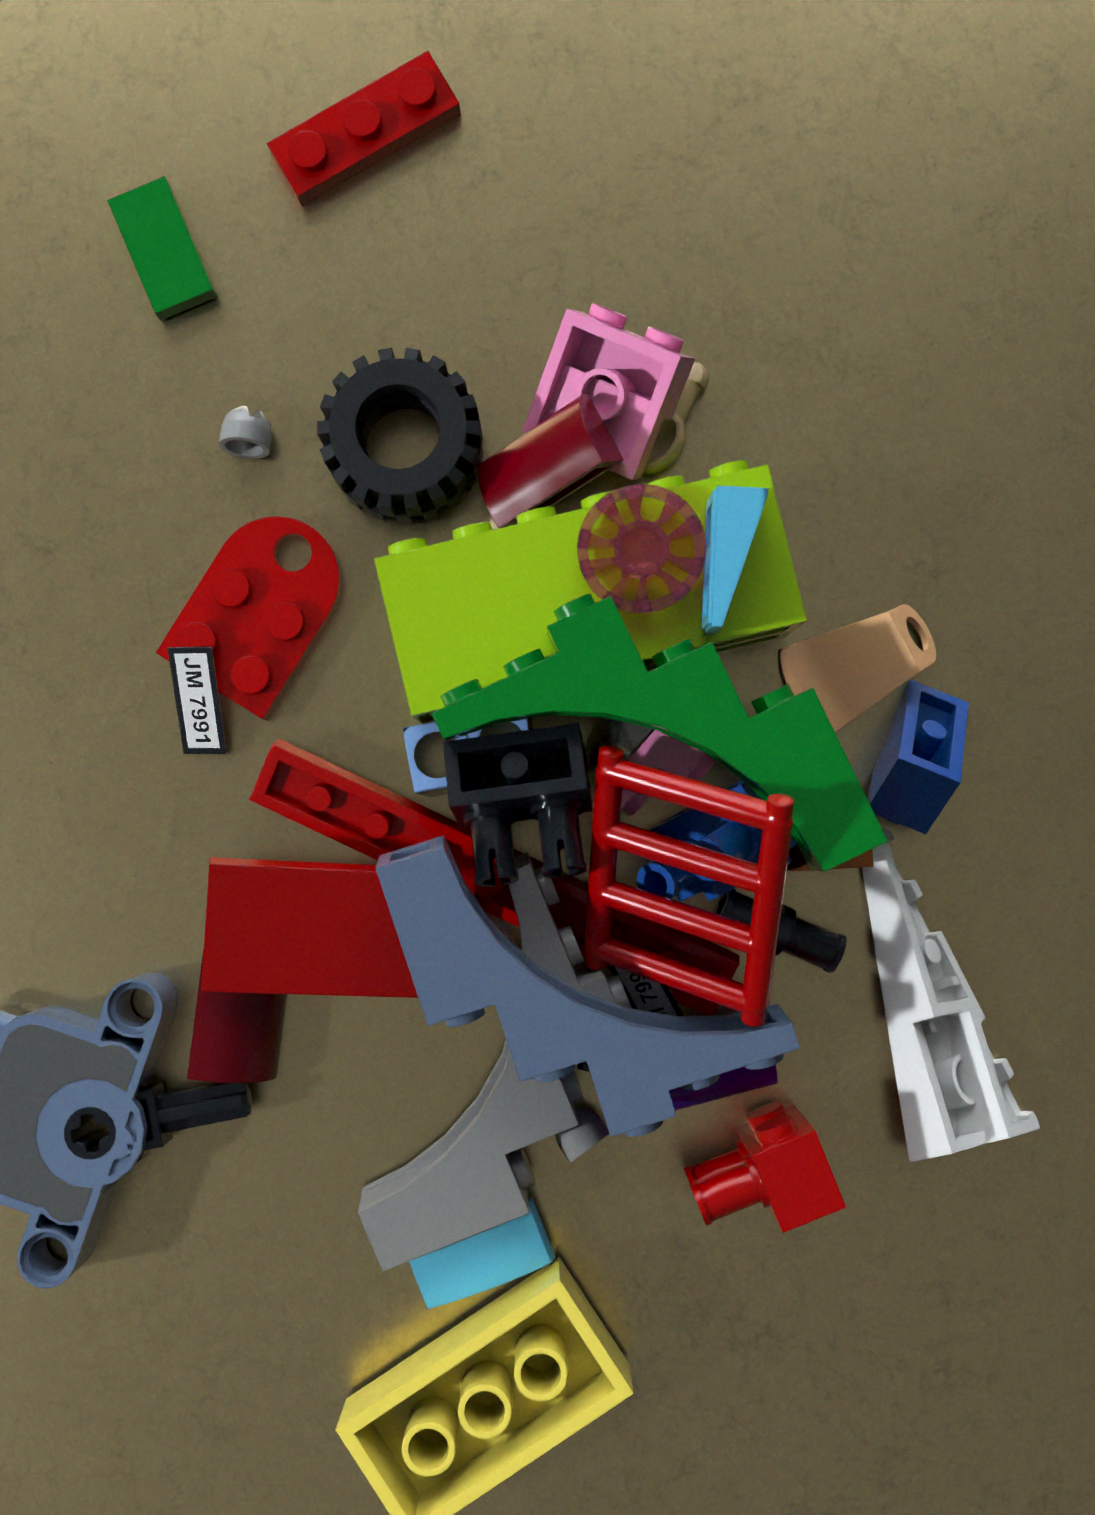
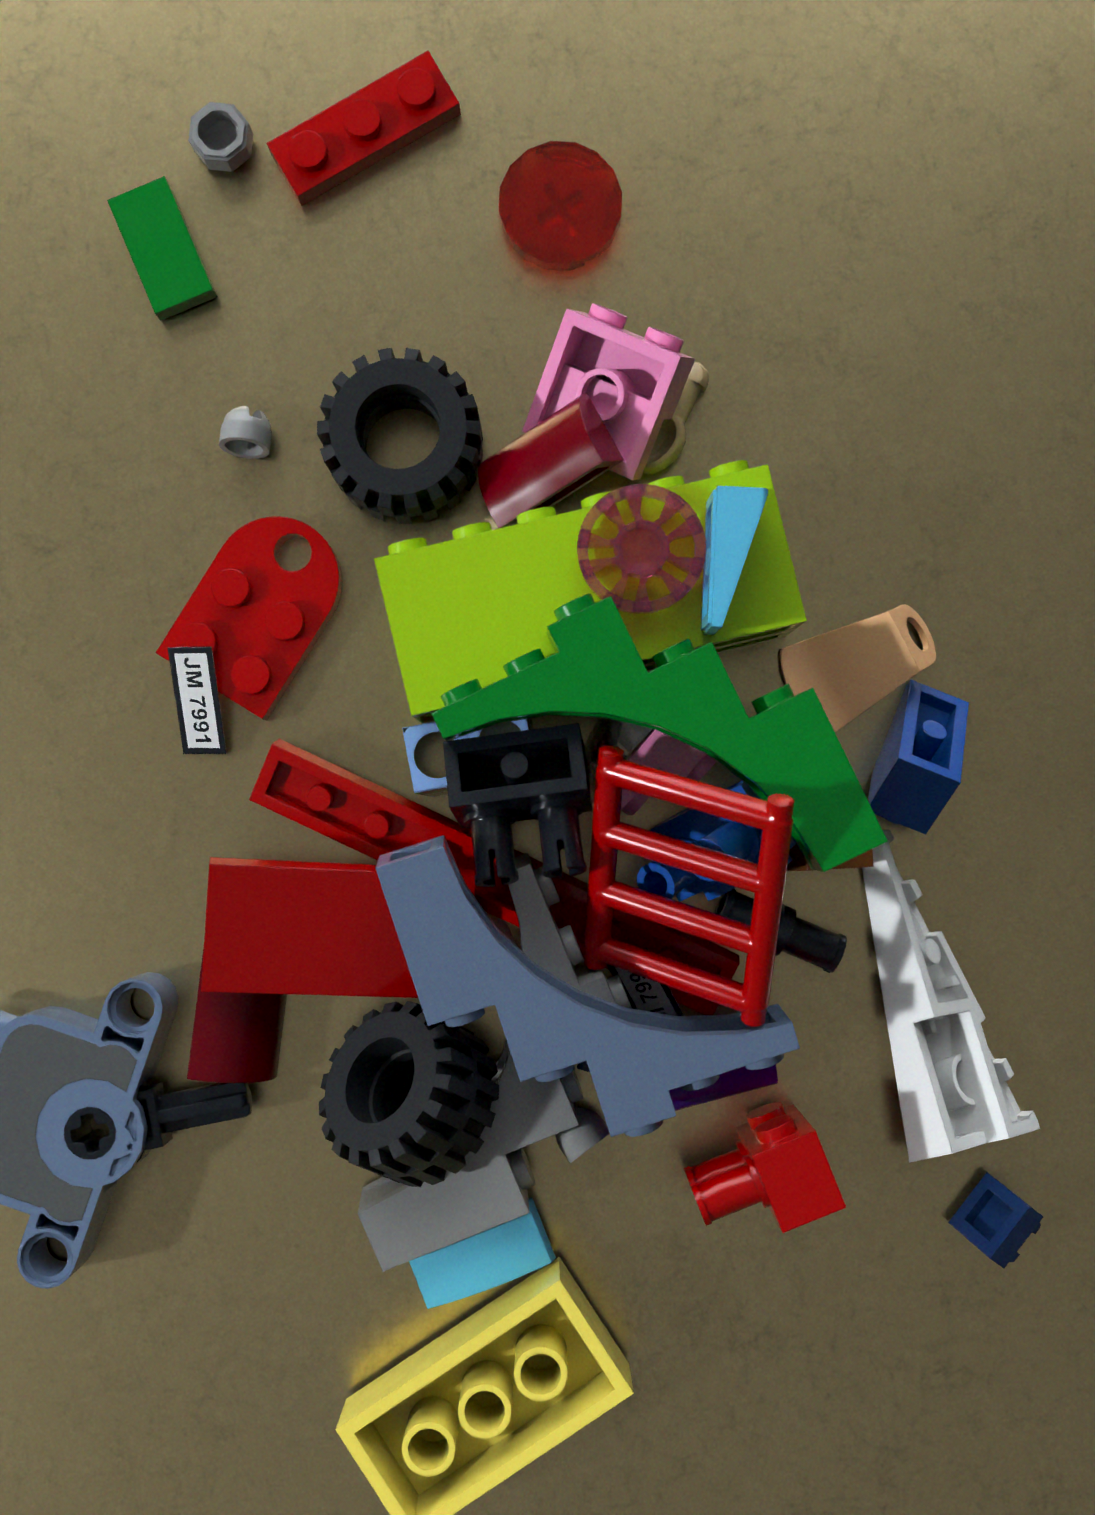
none -> light grey tile [188,102,254,172]
none -> black tyre [319,1001,499,1187]
none -> clear red tile [499,141,622,271]
none -> dark blue tile [948,1172,1043,1268]

